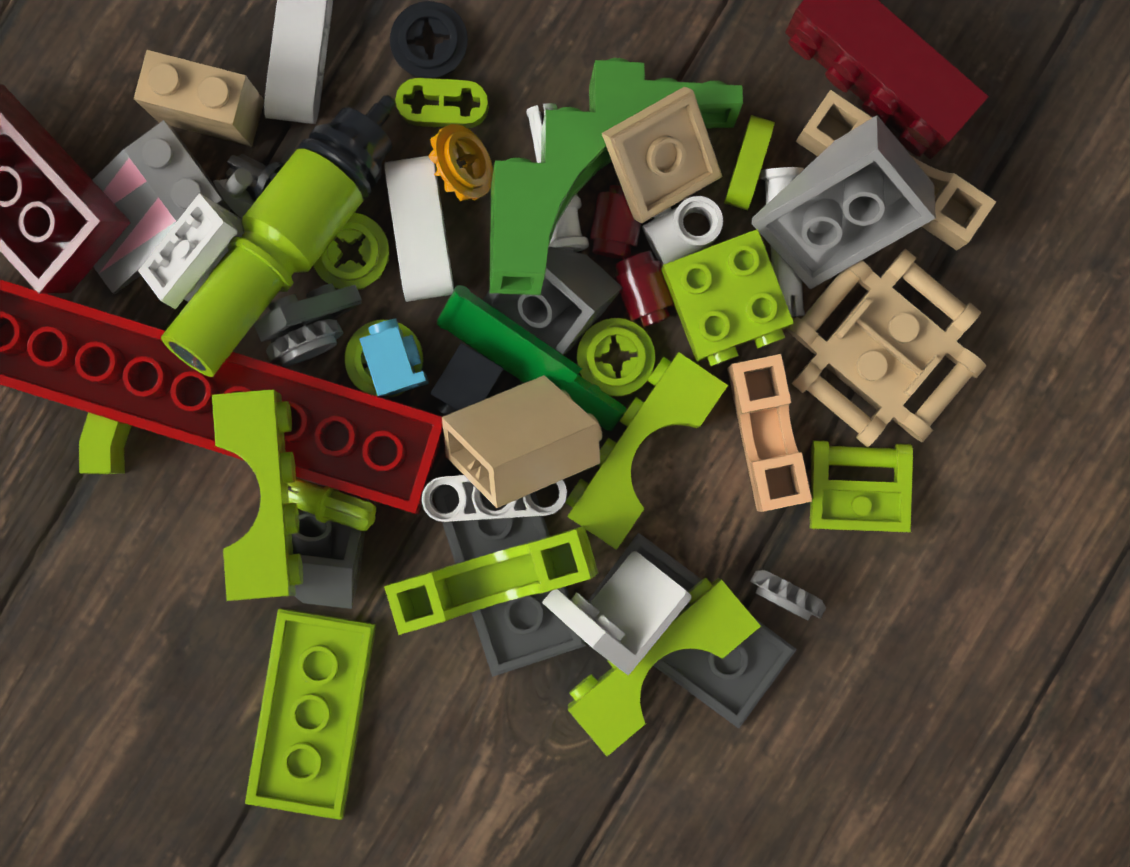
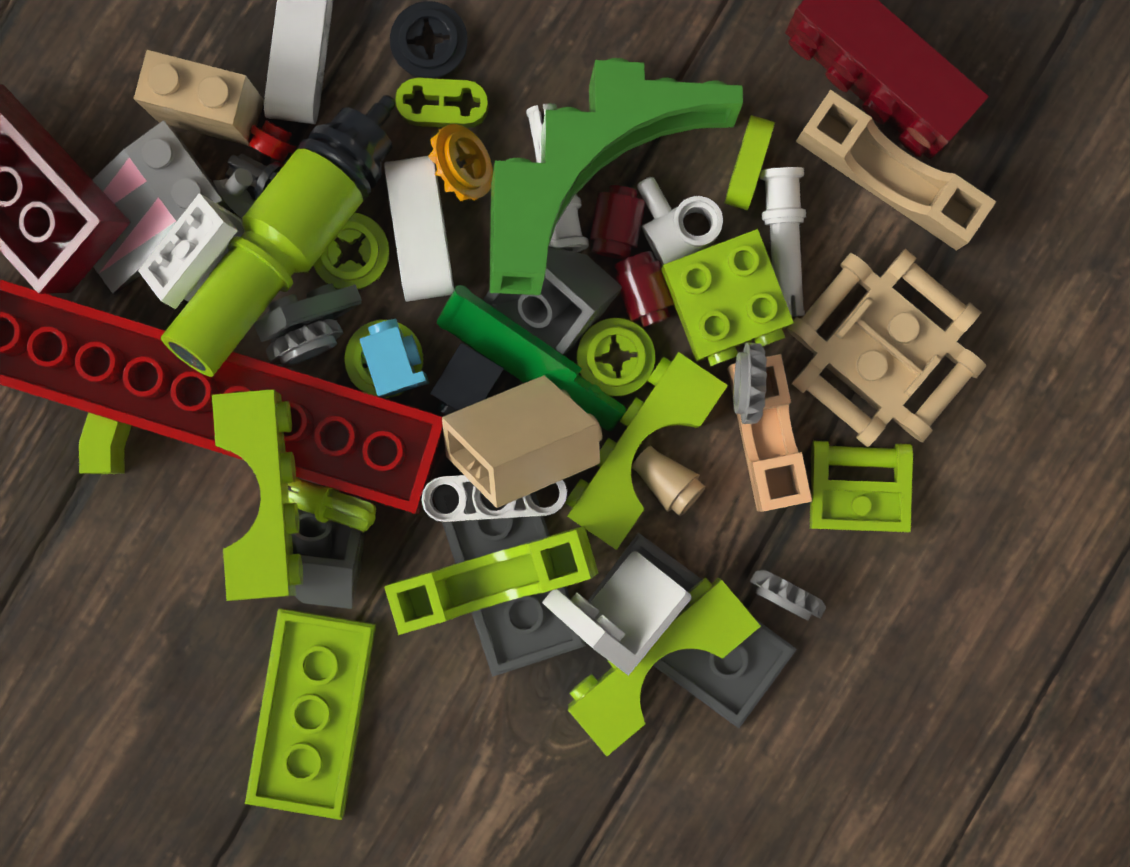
tan tile [602,87,723,223] -> none
light grey slope [752,115,936,289] -> none
none -> red plate [249,120,297,162]
none -> tan cone [631,445,706,516]
none -> light grey gear [734,342,767,424]

